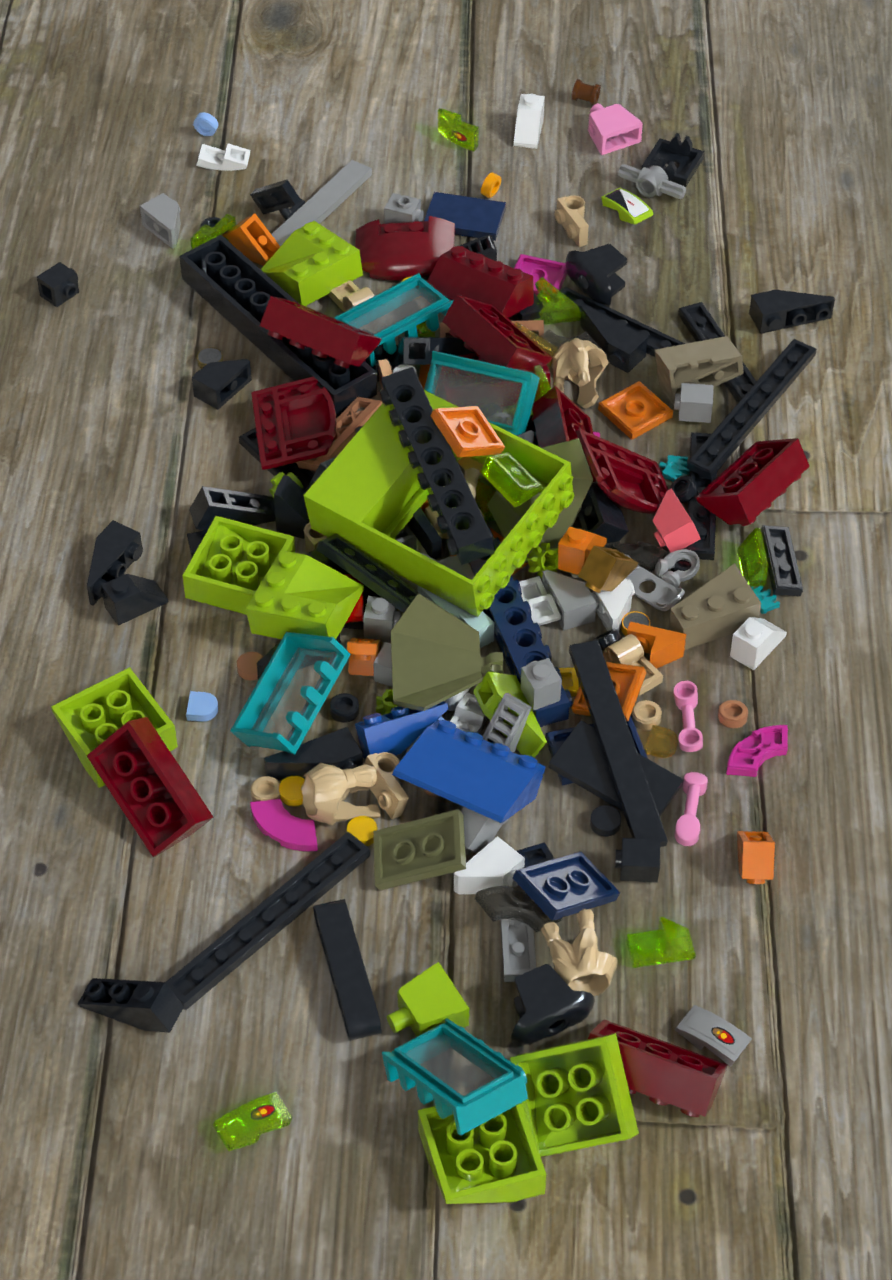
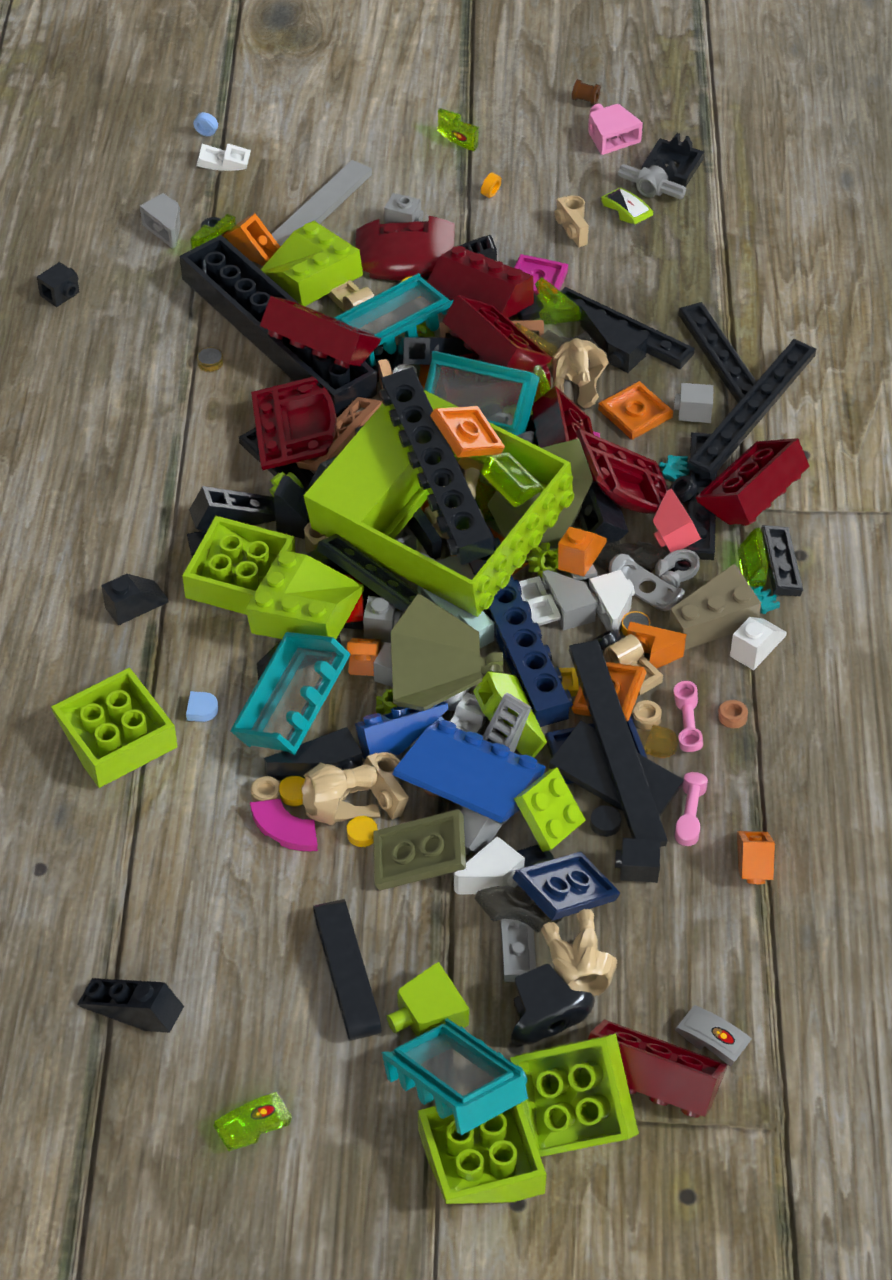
black slope [87,520,143,606] -> none
dark red slope [87,717,214,857] -> none
black plate [165,832,370,1011] -> none
black slope [192,359,252,410] -> none
nougat tile [237,652,264,681] -> none
black plate [250,179,305,221] -> none
black tile [330,693,359,723] -> none
dark blue tile [424,192,506,241] -> none
white slope [514,94,545,149] -> none
light grey brick [520,658,562,711] -> none
black piece [565,244,627,307] -> none
pearl gold slope [578,546,638,593] -> none
clear neon green slope [626,917,696,968] -> none
dark tan wedge [655,336,744,405] -> none
dark pink tile [726,725,788,777] -> none
black slope [749,289,835,334] -> none
none -> lime plate [514,768,586,852]

